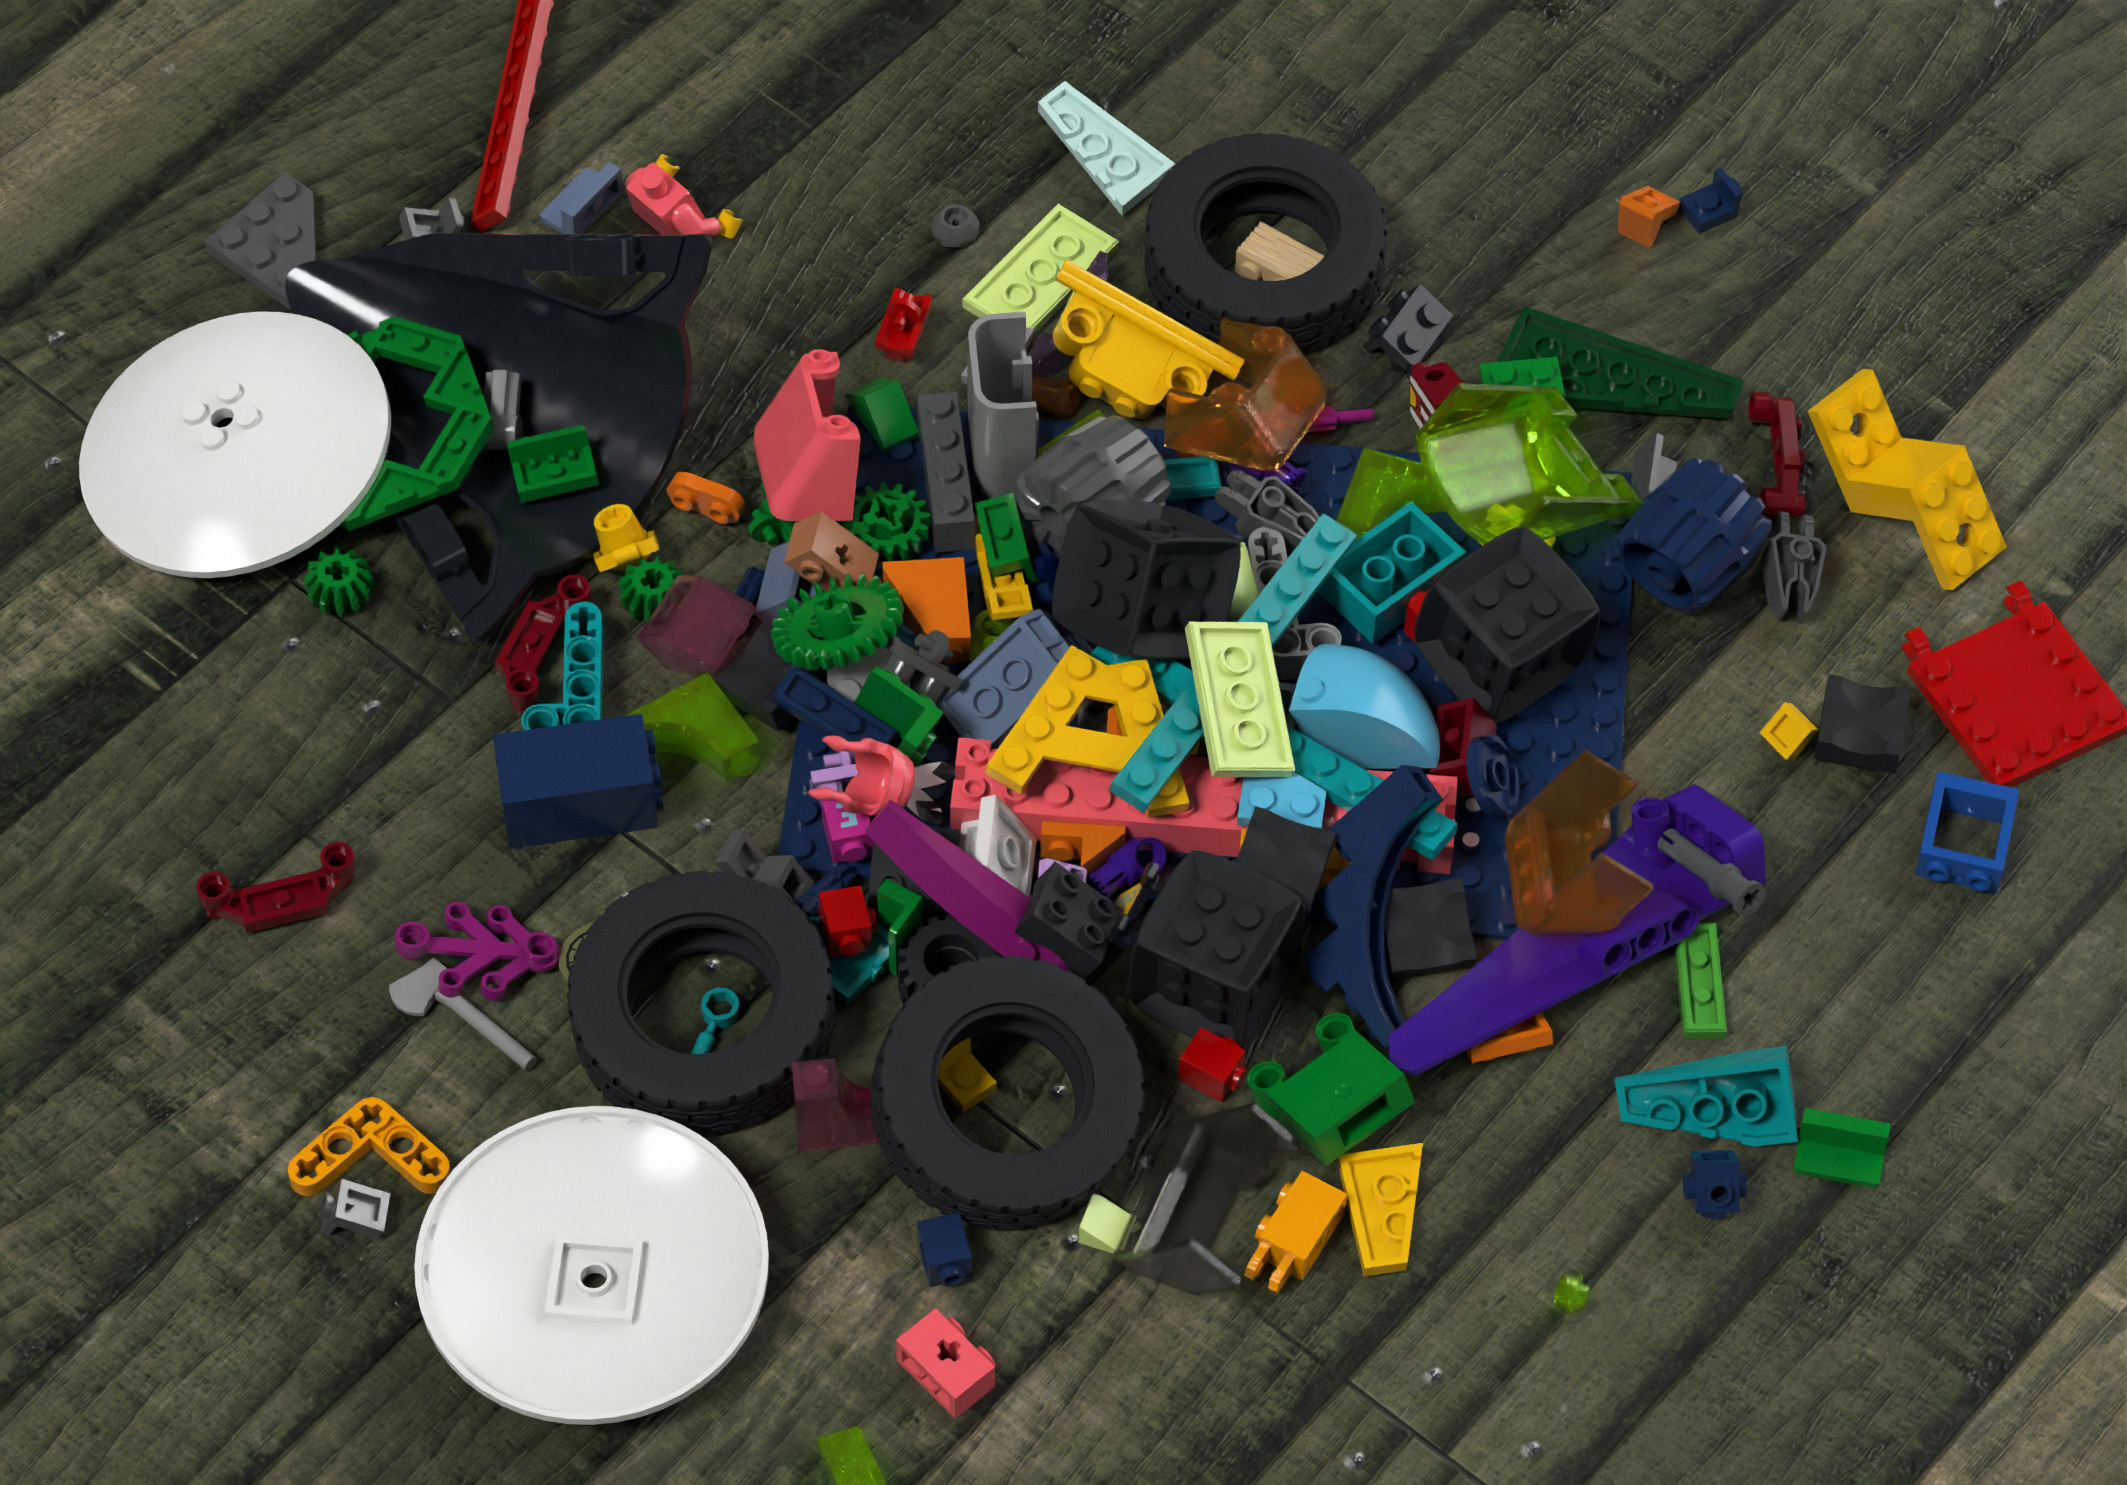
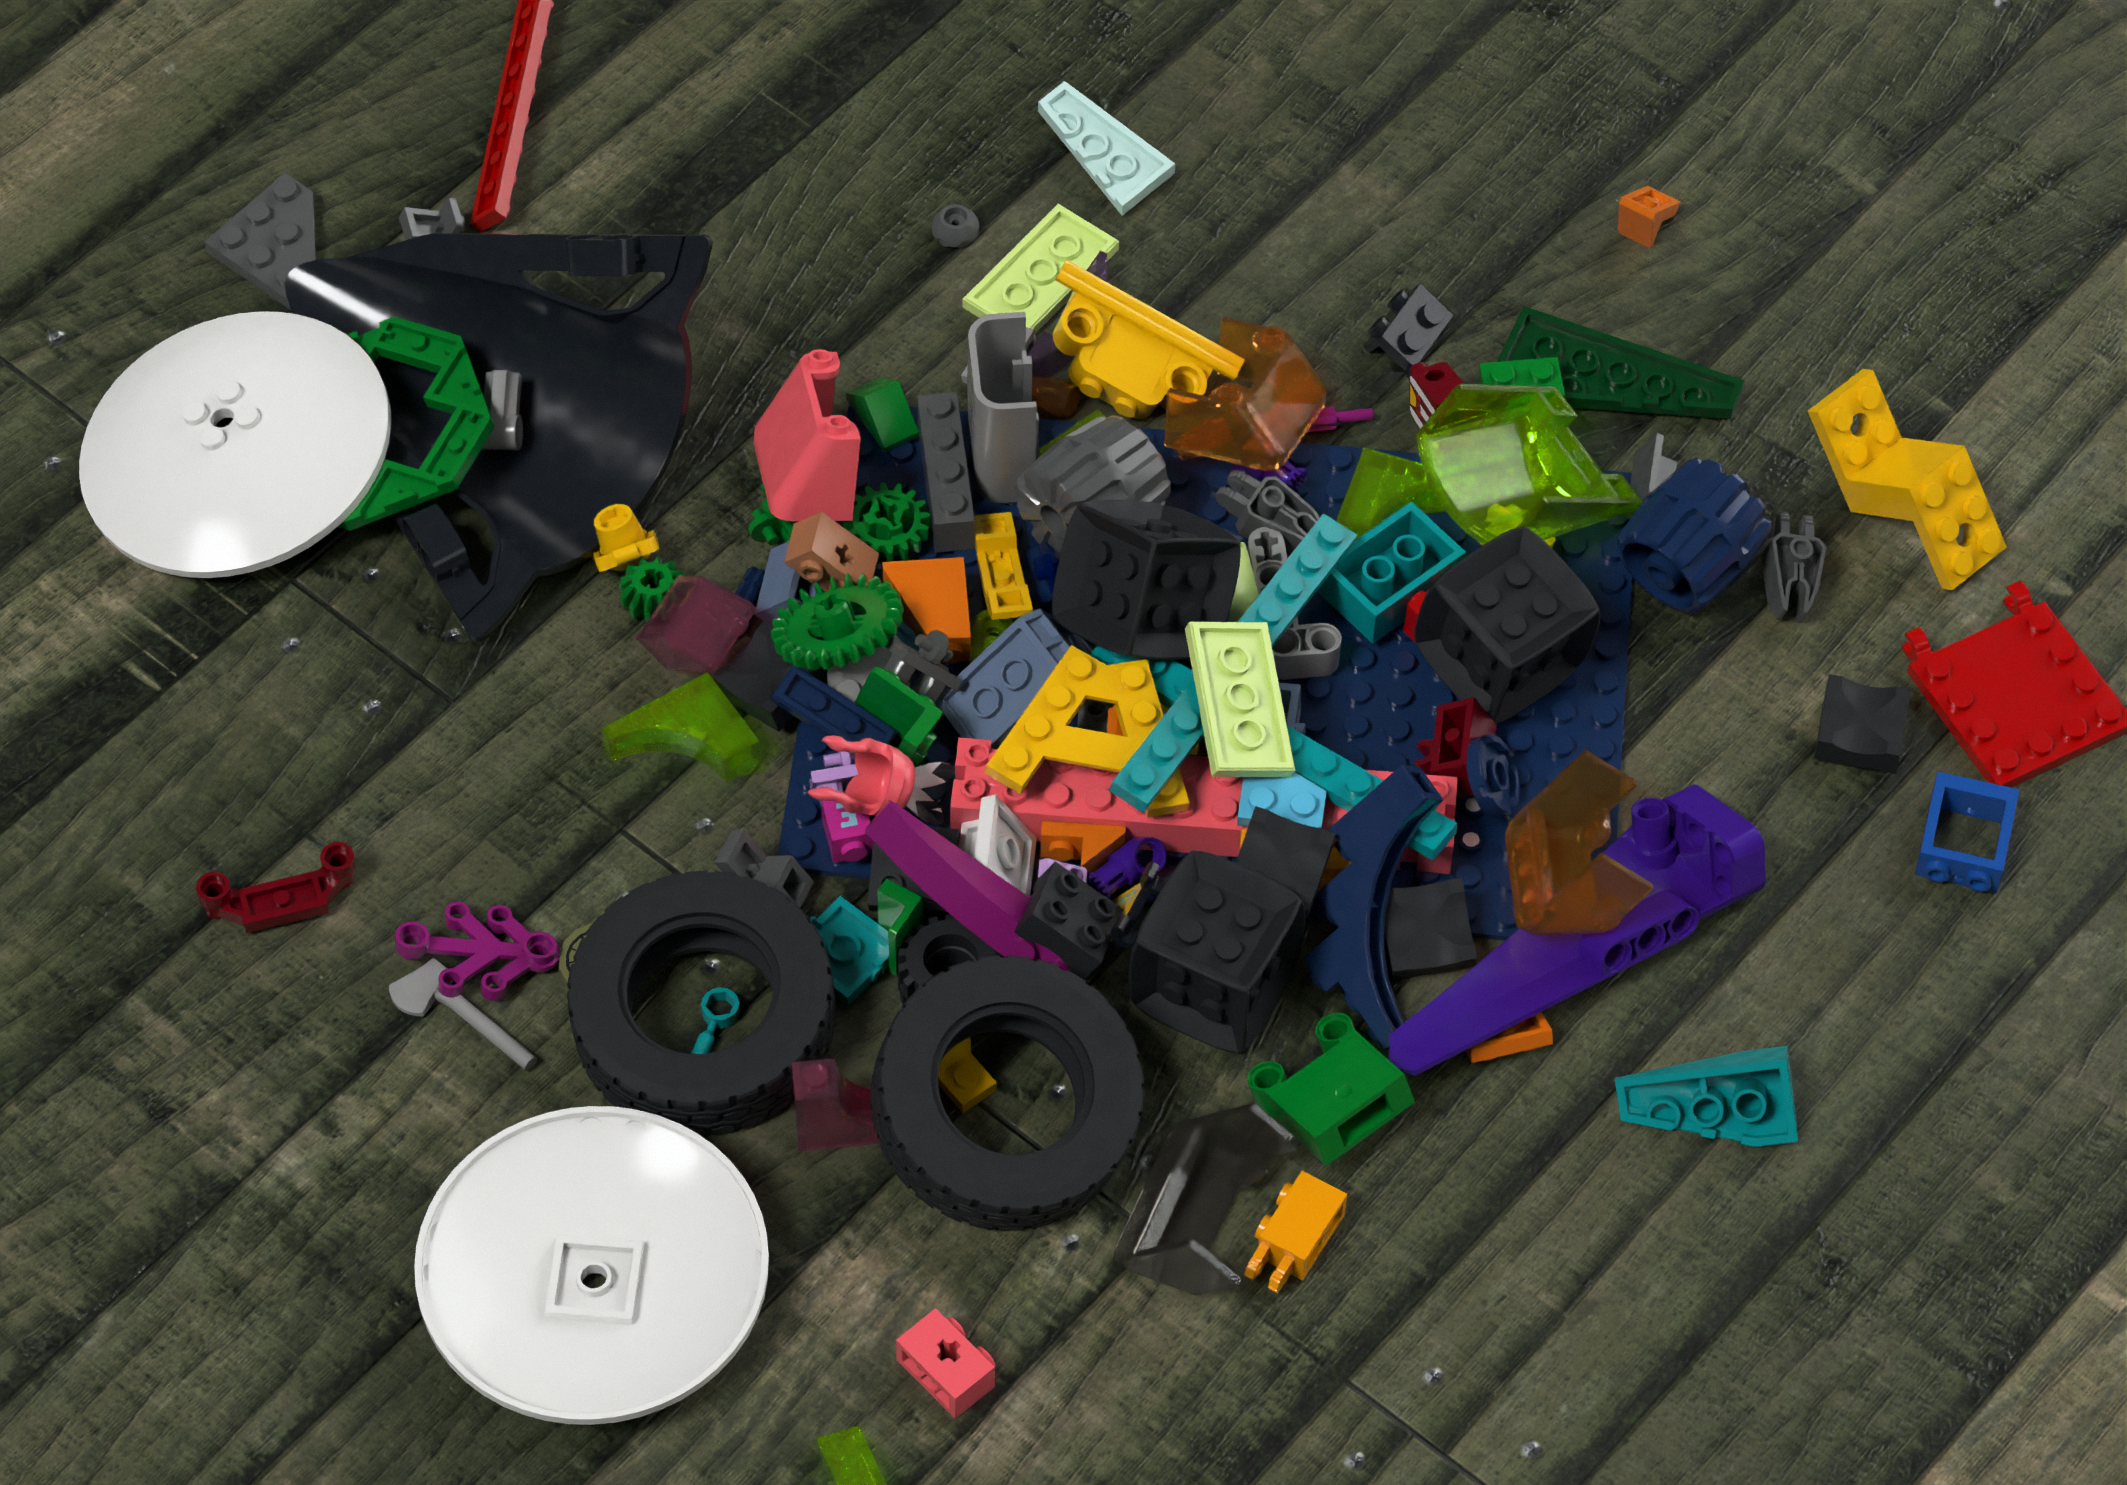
light orange beam [288,1097,451,1196] -> none
green gear [304,547,374,617] -> none
flat silver bracket [318,1179,390,1239] -> none
dark blue brick [493,714,664,849] -> none
dark red plate [495,575,591,715] -> none
green bracket [507,425,599,503] -> none
teal beam [521,602,604,730] -> none
sand blue panel [540,162,623,234] -> none
coral torso [625,154,743,239] -> none
orange plate [667,472,746,524] -> none
dark blue axle [791,864,857,918] -> none
red brick [817,886,877,957] -> none
red hips [875,288,933,363] -> none
dark blue brick [917,1212,972,1287] -> none
green panel [974,493,1037,584] -> none
yellowish green slope [1079,1194,1134,1256] -> none
black tyre [1145,133,1387,360] -> none
teal tile [1164,455,1221,500] -> none
red brick [1178,1027,1248,1103] -> none
tan brick [1235,222,1325,281] -> none
medium azure brick [1289,644,1440,769] -> none
yellow wing [1337,1143,1423,1277] -> none
clear neon green plate [1553,1273,1589,1315] -> none
dark grey pin [1658,828,1765,917] -> none
bright green tile [1674,923,1727,1040] -> none
dark blue bracket [1679,168,1742,234] -> none
dark blue brick [1683,1150,1747,1219] -> none
dark red plate [1748,391,1805,520] -> none
yellow plate [1759,702,1819,761] -> none
green panel [1793,1108,1891,1188] -> none

